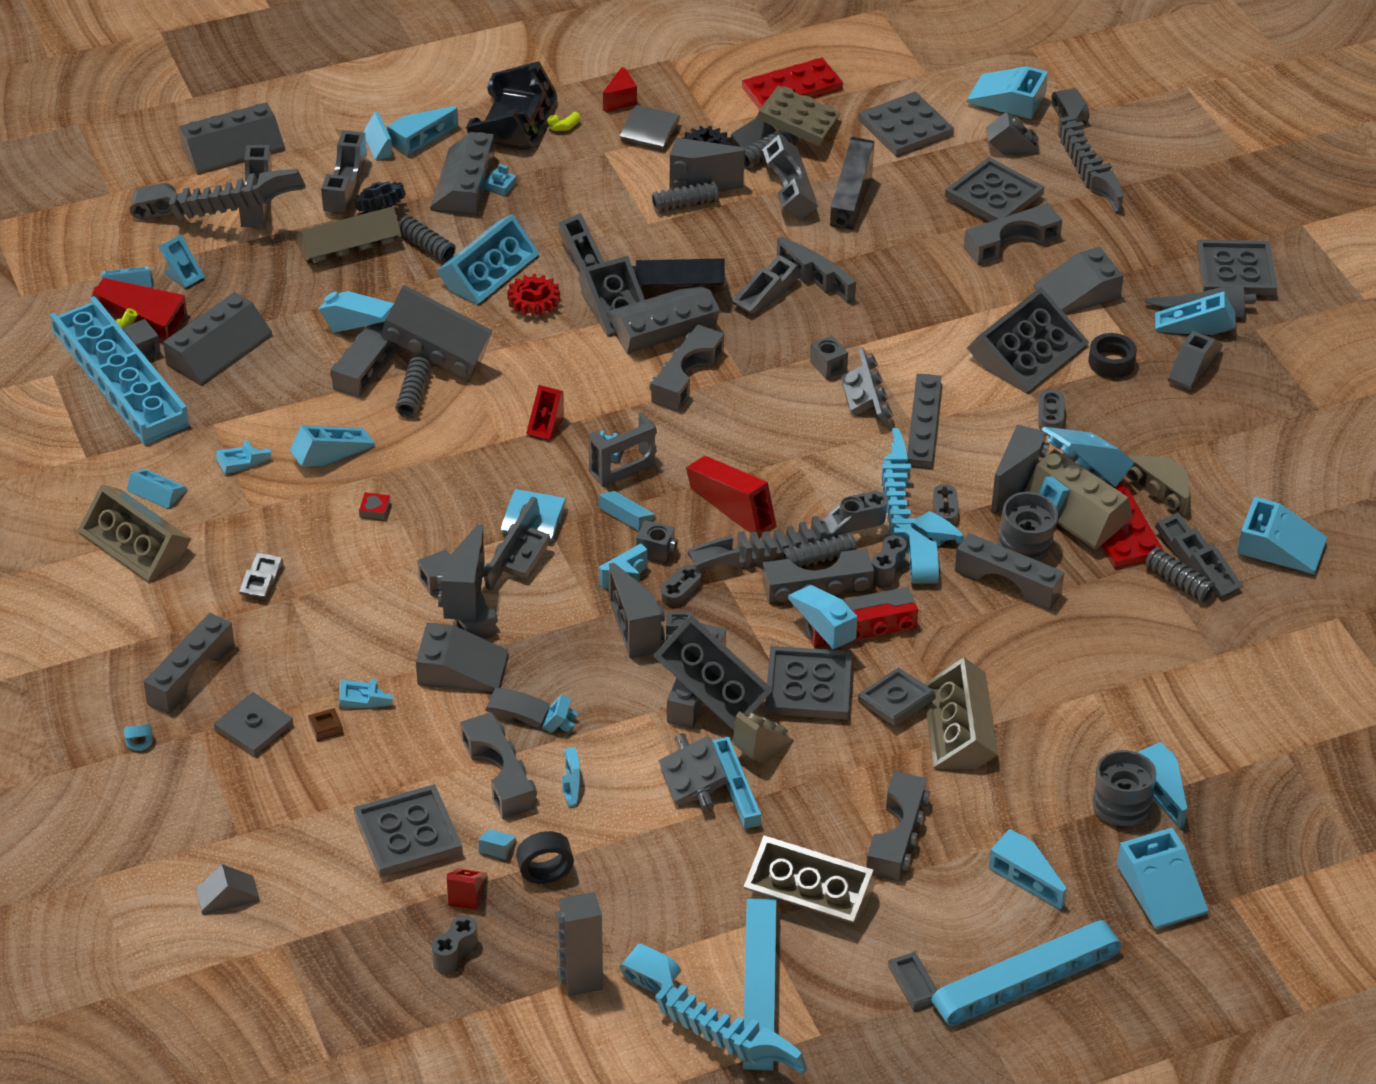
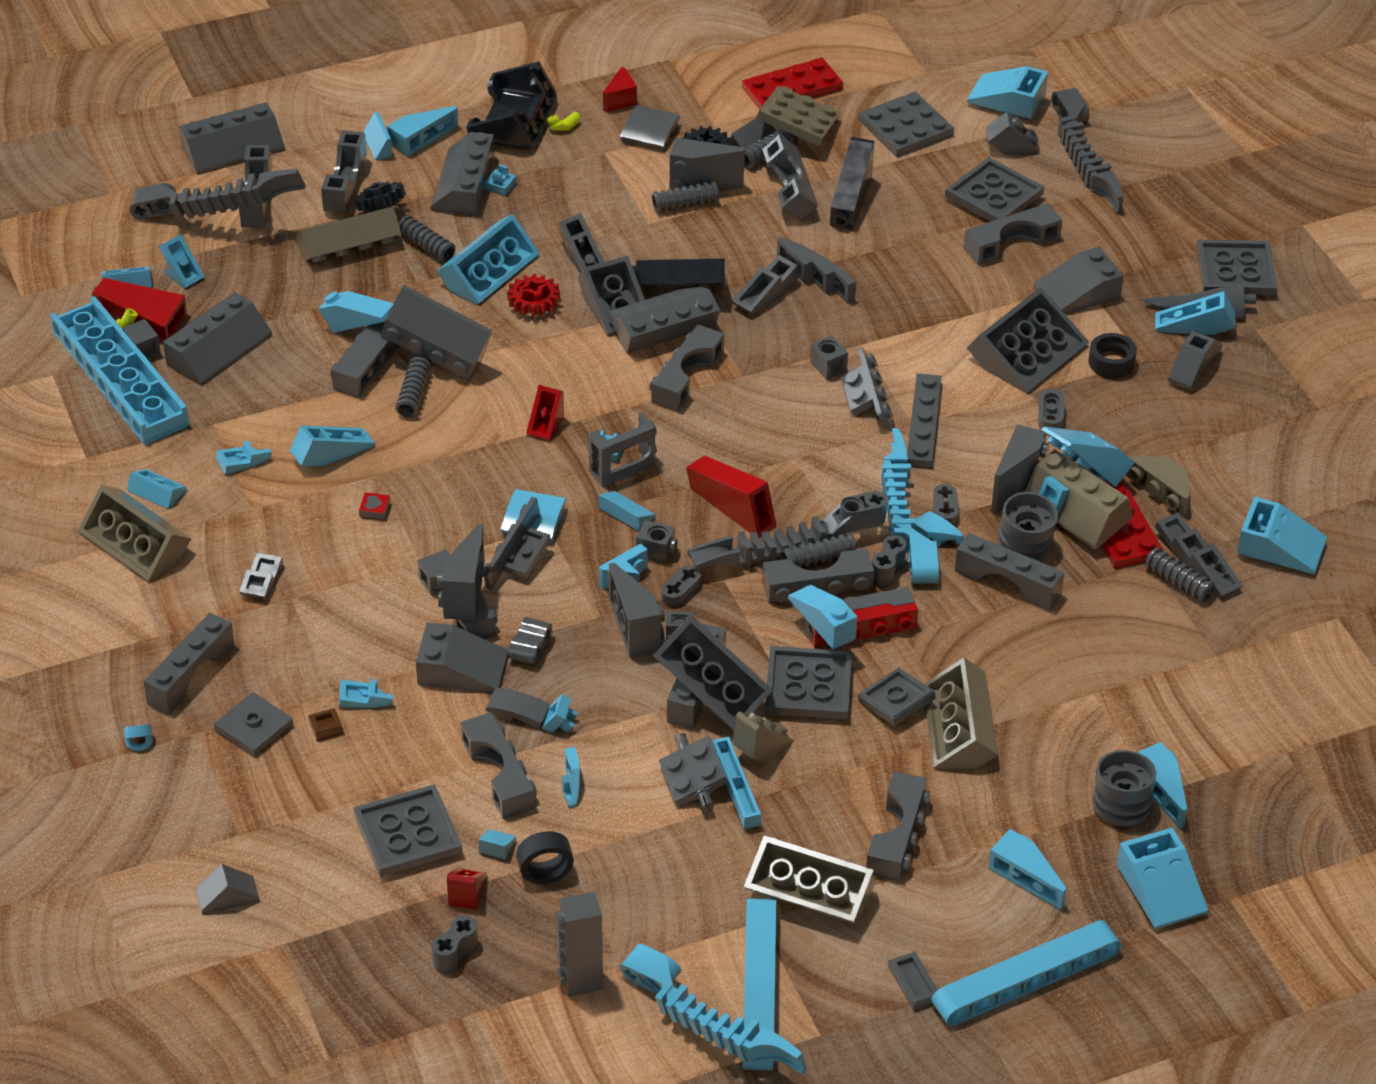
none -> dark grey axle [508,617,553,666]

